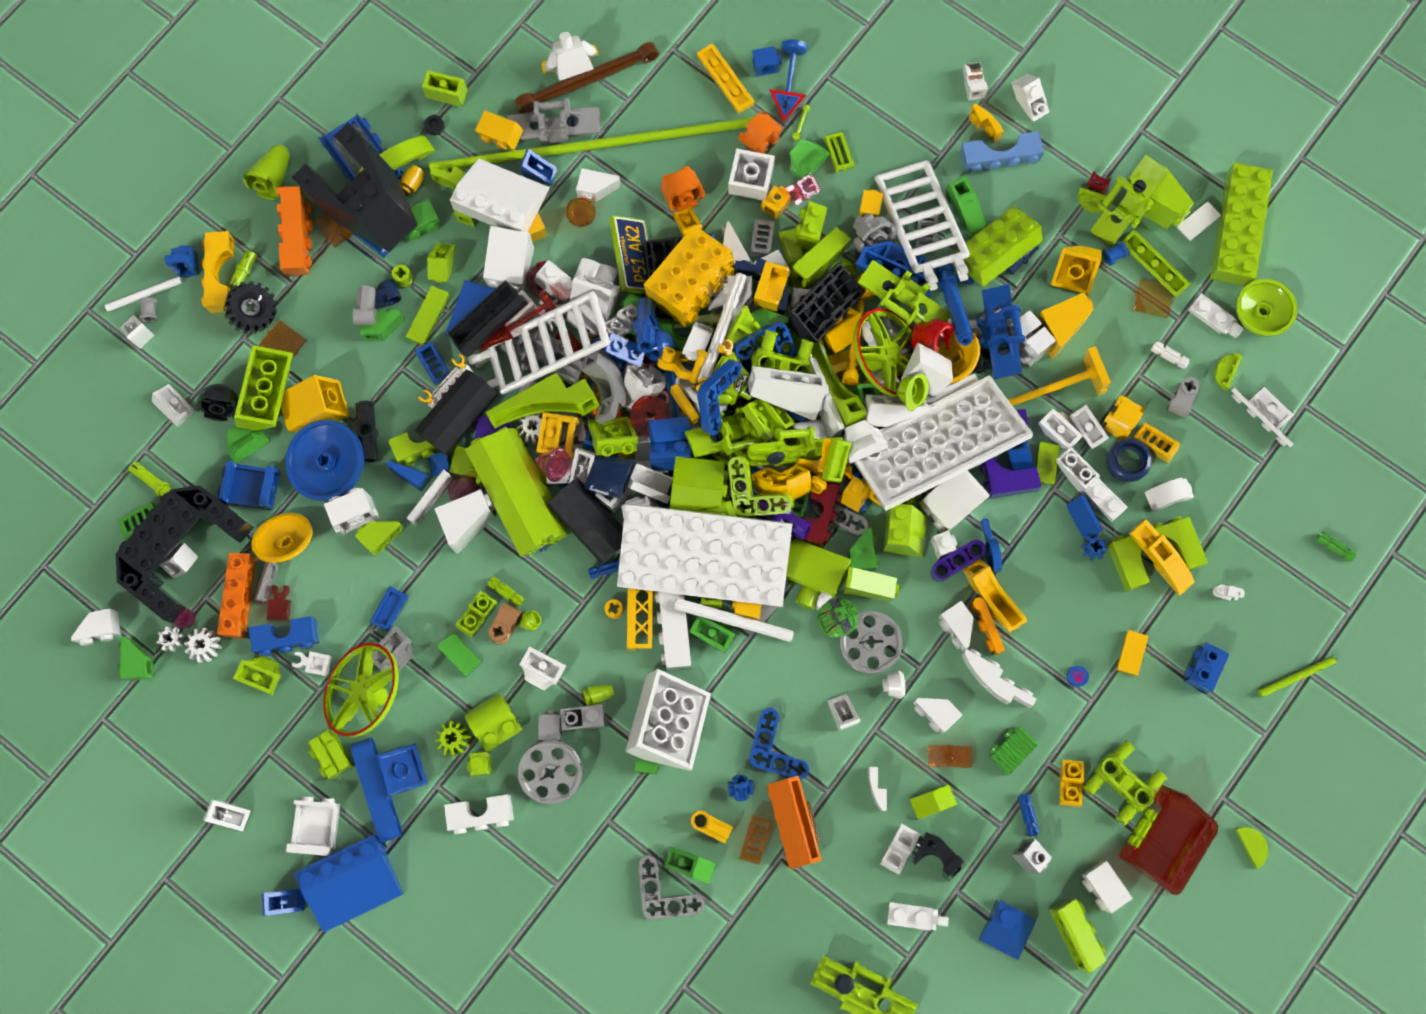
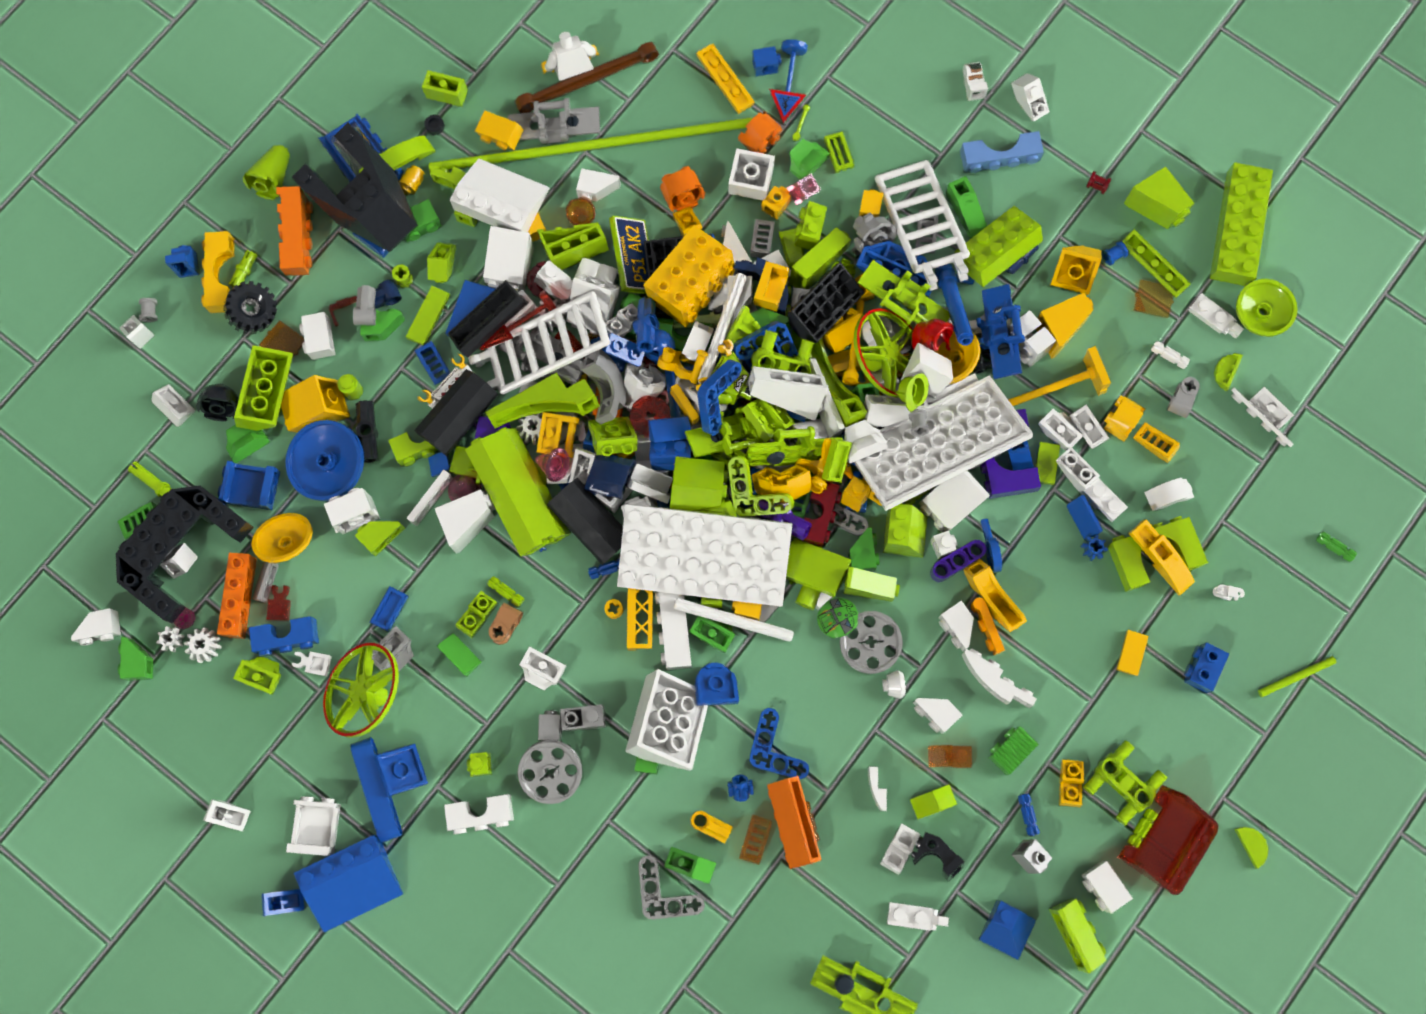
white bar [105,276,183,312] -> none
lime brick [308,729,354,779] -> none
clear orange piece [314,212,353,247] -> none
blue slope [386,460,431,491] -> none
lime gear [434,721,471,757] -> none
lime brick [464,692,523,752] -> none
blue slope [520,149,558,186] -> none
lime plate [520,610,542,631] -> none
lime cone [582,684,614,706] -> none
white slope [827,693,861,731] -> none
yellow slope [969,104,1004,143] -> none
blue tile [1066,666,1089,687] -> none
lime tile [1077,187,1117,214] -> none
lime piece [1090,154,1169,247] -> none
dark blue wheel [1106,438,1152,483] -> none
white slope [1177,202,1221,242] -> none
none -> white brick [299,312,335,360]
none -> clear red piece [329,296,357,327]
none -> lime brick [337,374,363,400]
none -> lime wedge [537,222,609,270]
none -> blue tile [695,663,739,706]
none -> light grey bush [909,409,930,437]

